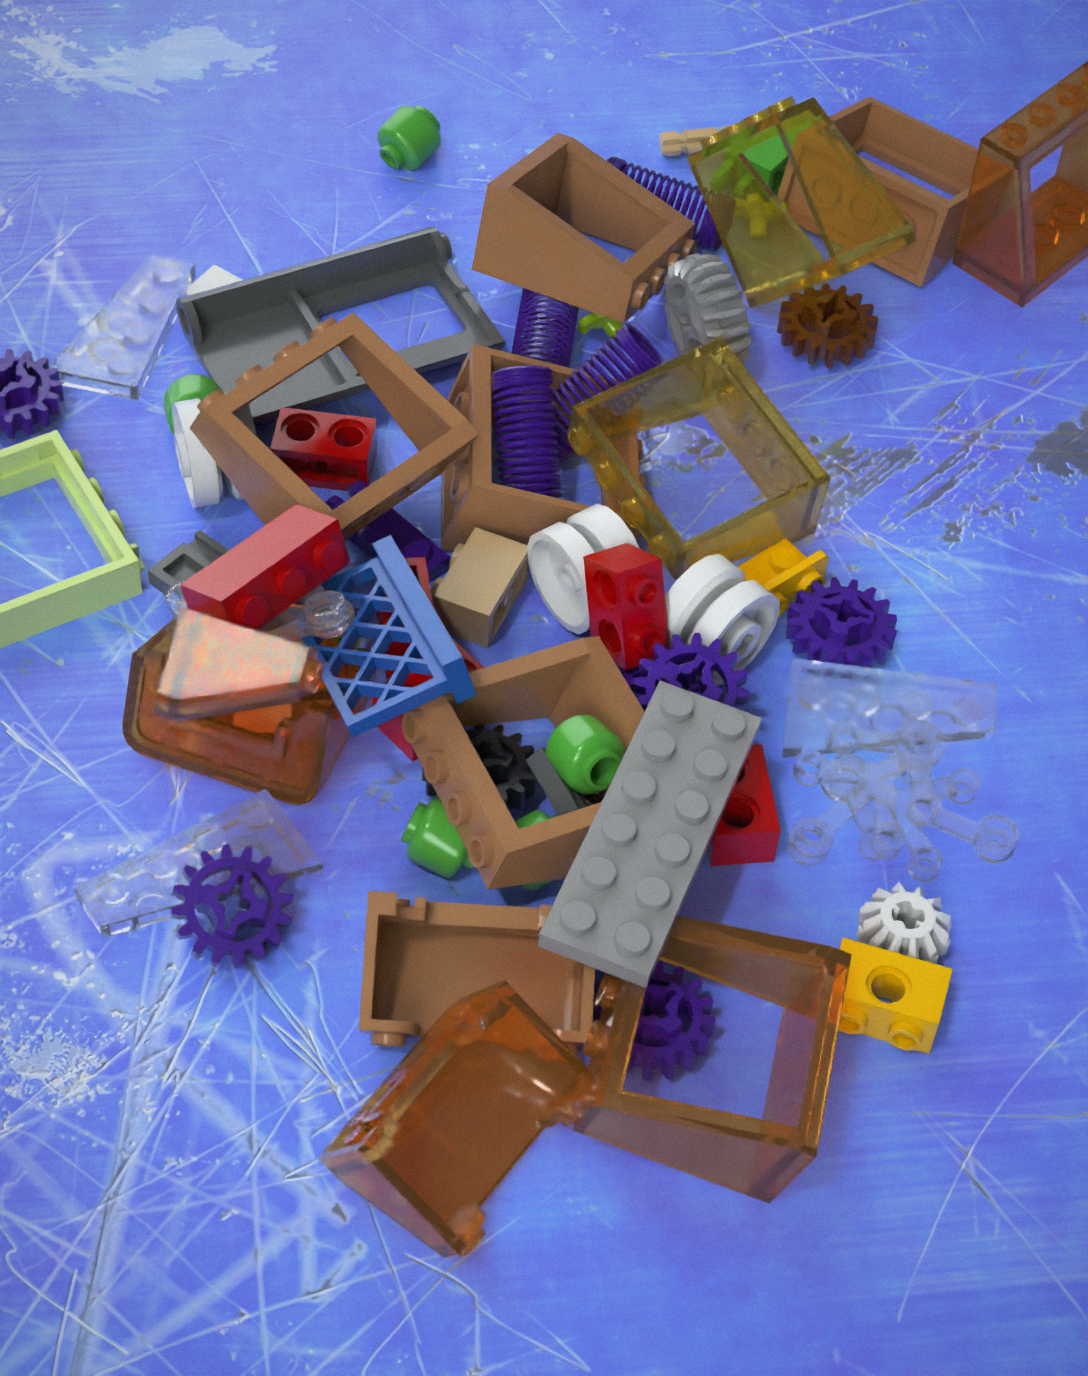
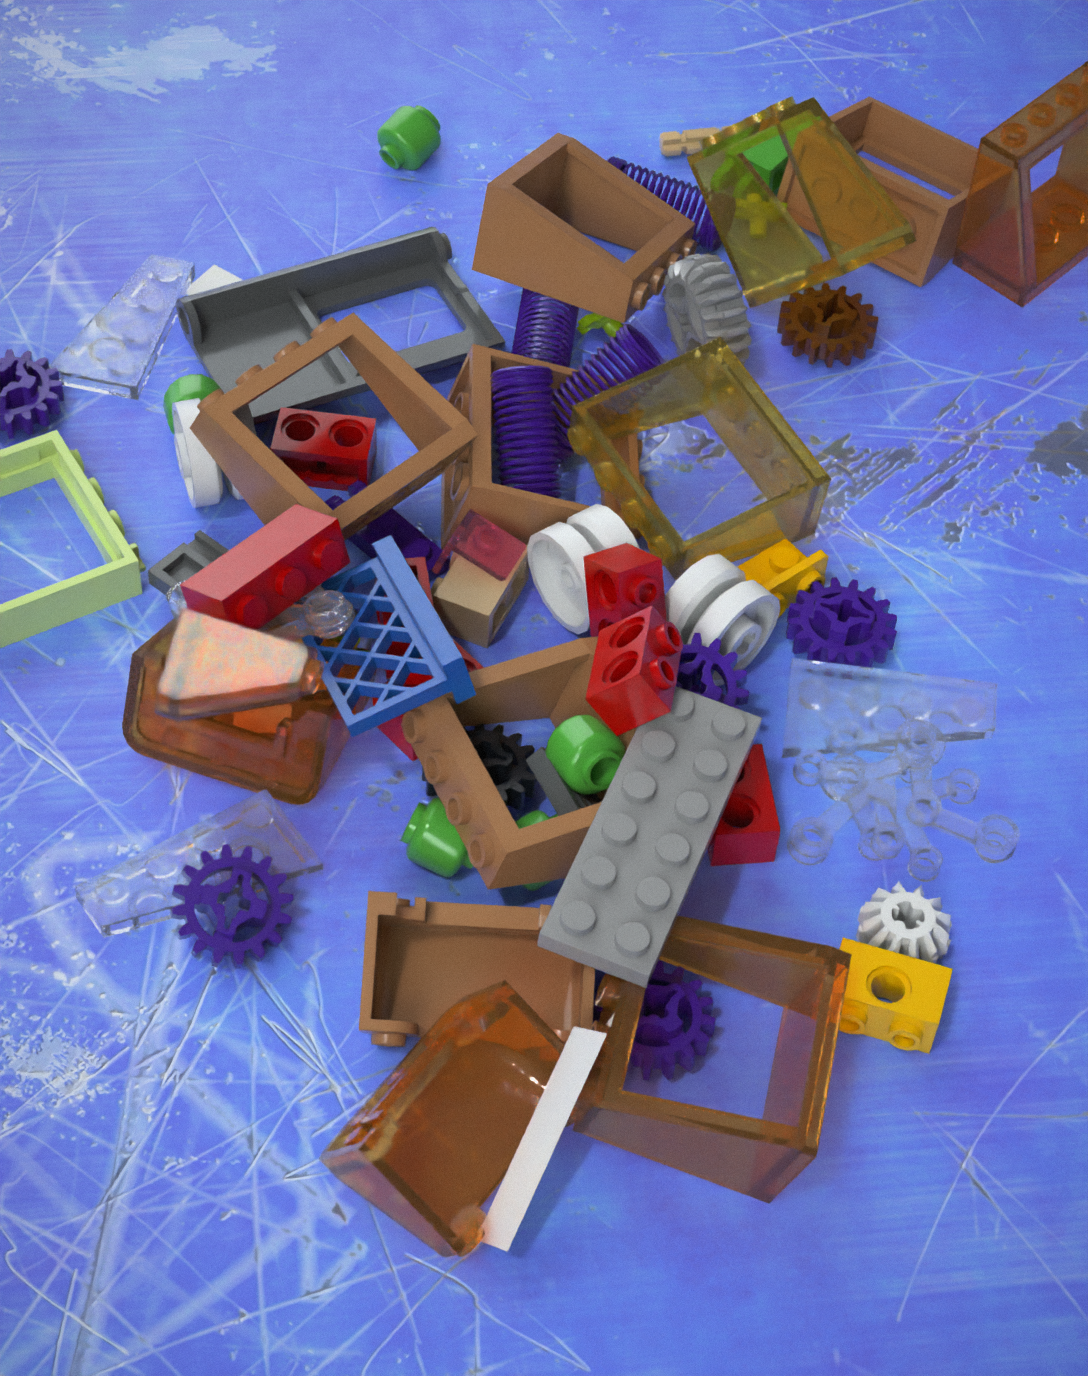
none -> clear pink bracket [431,509,526,581]
none -> white sticker [476,1026,607,1252]
none -> red brick [585,605,683,736]

